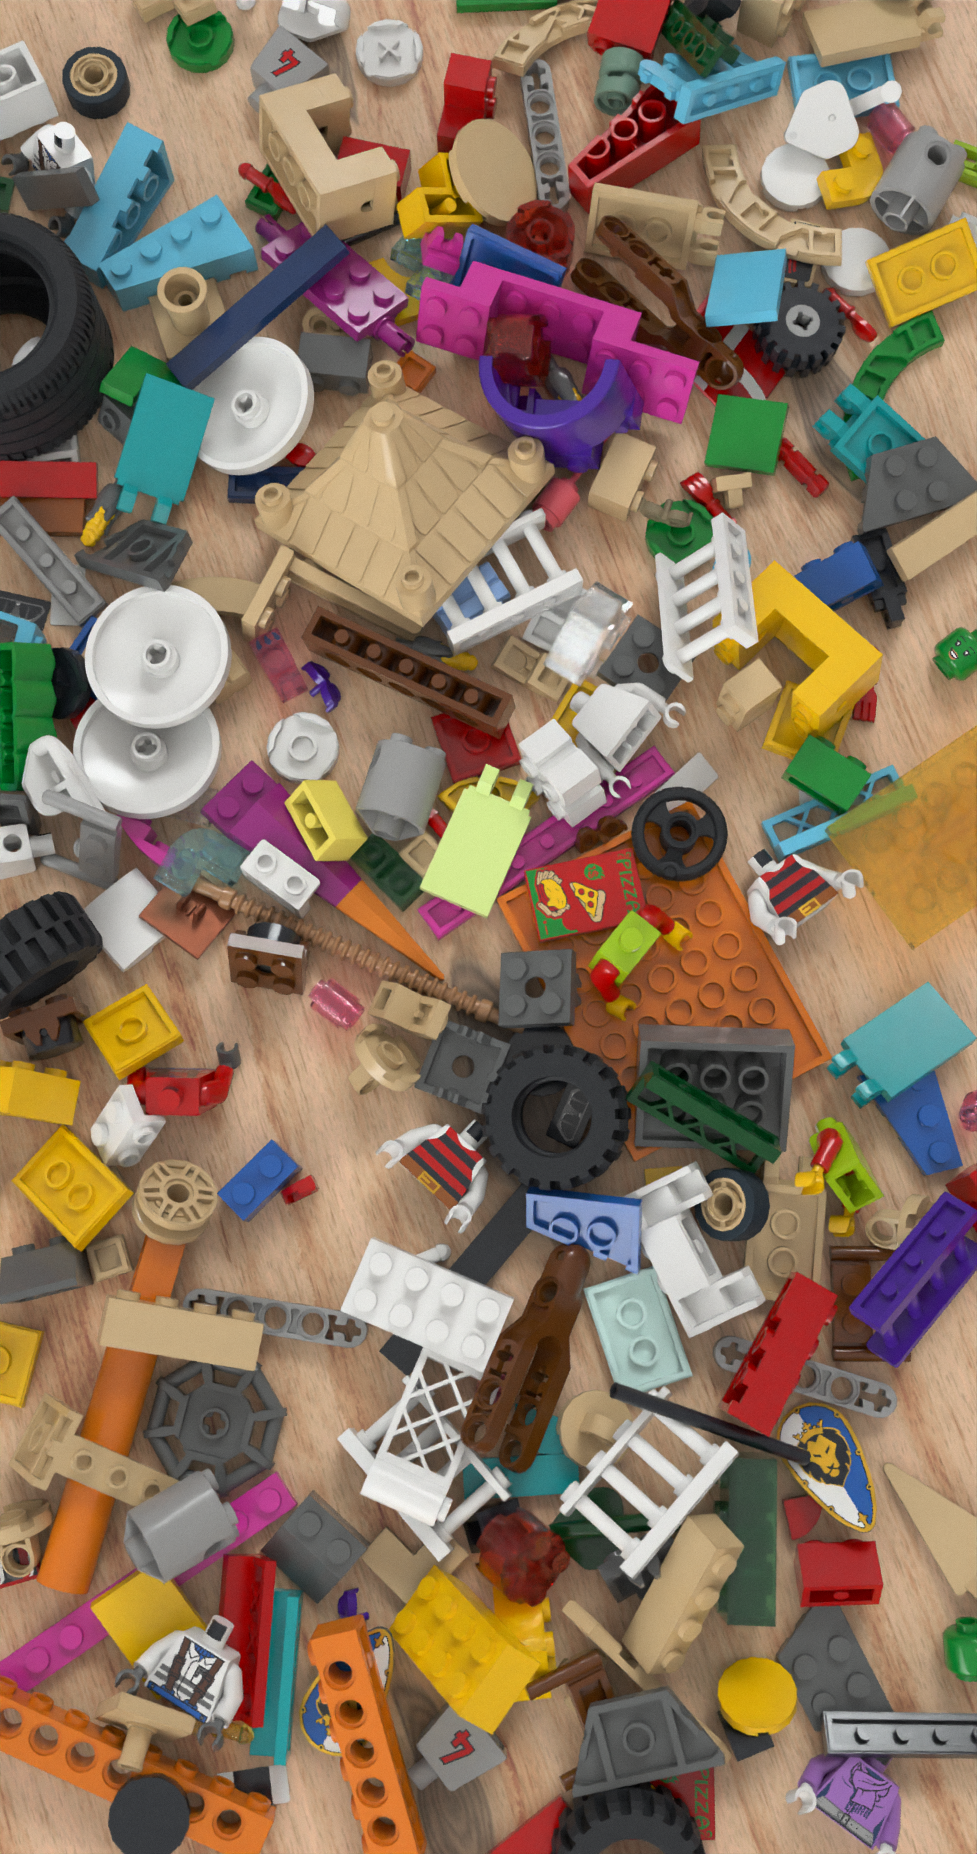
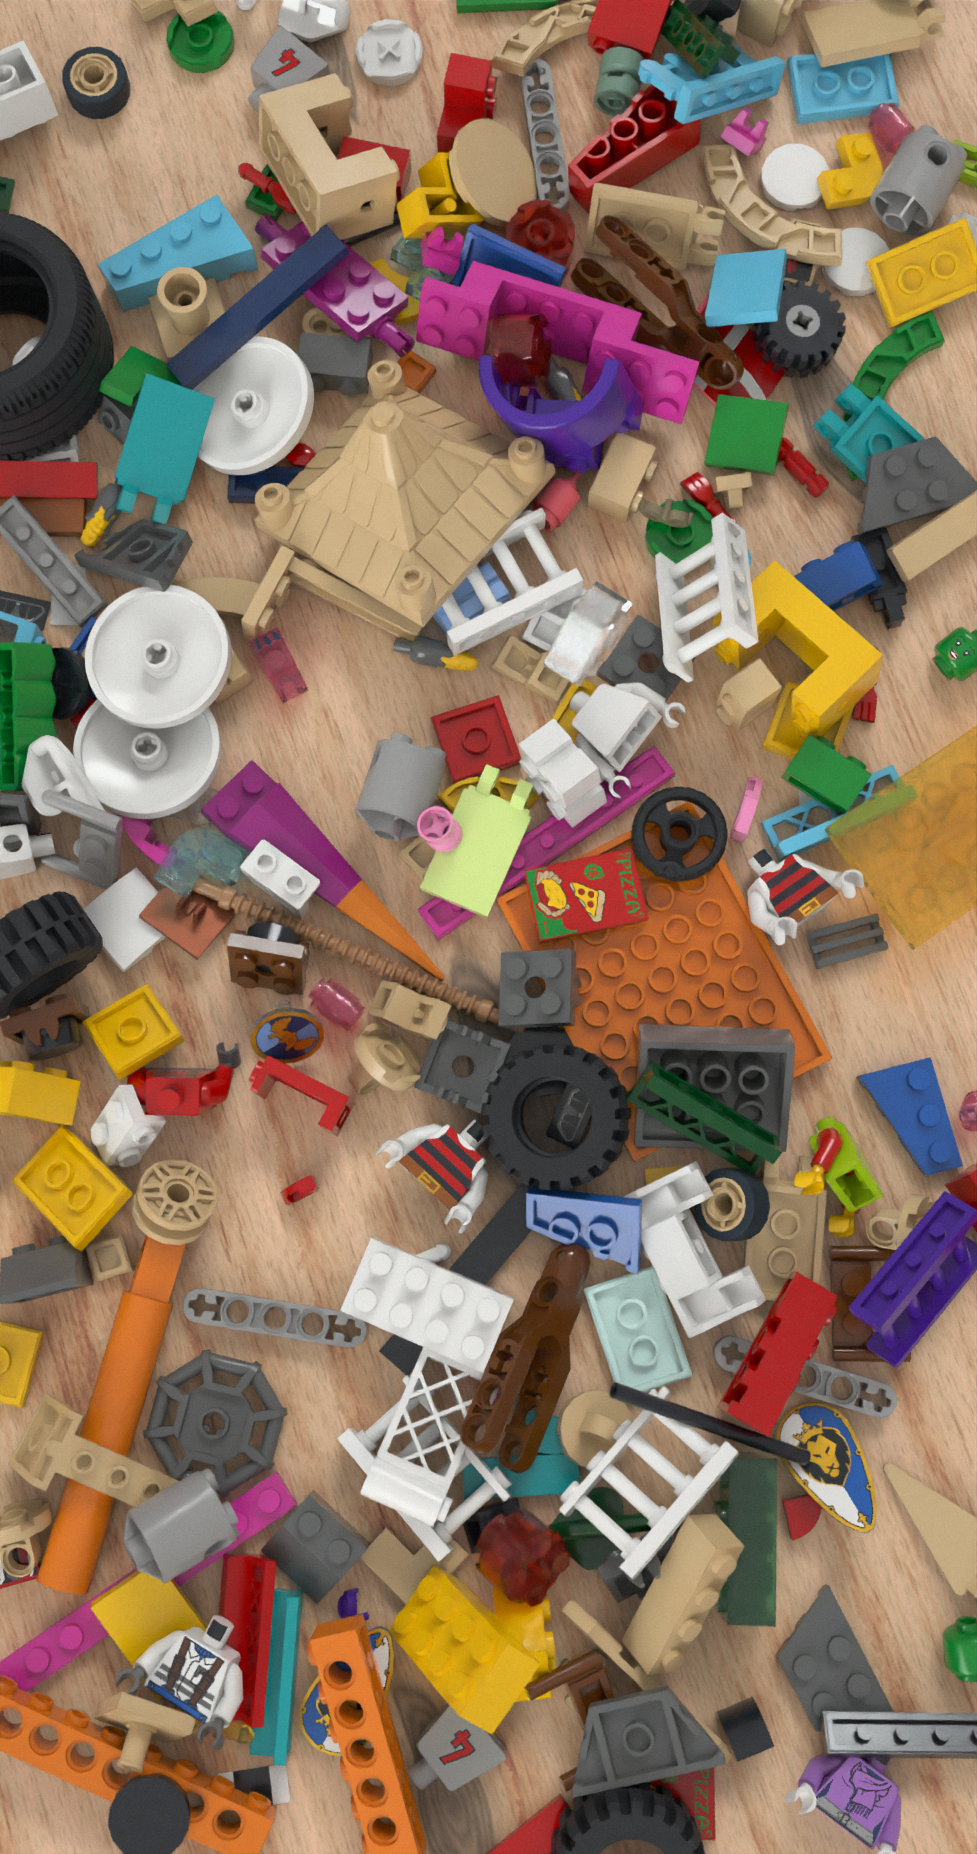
white torso [1,122,95,238] -> none
dark grey tile [12,166,100,210] -> none
medium azure wedge [64,122,175,289] -> none
tan brick [97,1289,264,1371] -> none
blue brick [217,1139,303,1222] -> none
white tile [267,712,340,784] -> none
light yellow brick [284,780,368,861] -> none
reddish brown brick [301,606,516,739] -> none
dark purple piece [301,661,341,713] -> none
clear green slope [350,833,424,912] -> none
reddish brown piece [574,815,628,854] -> none
torso [588,904,693,1021] -> none
white sticker [655,753,718,811] -> none
yellow tile [718,1657,797,1736] -> none
white piece [784,80,902,159] -> none
red brick [794,1539,883,1607] -> none
red piece [822,288,877,342] -> none
teal tile [827,982,977,1109] -> none
none -> shield [249,999,324,1064]
none -> red panel [249,1056,355,1137]
none -> bright pink wheel [417,806,463,853]
none -> dark pink tile [721,107,769,156]
none -> bright pink tile [730,776,764,842]
none -> dark grey tile [806,913,889,970]

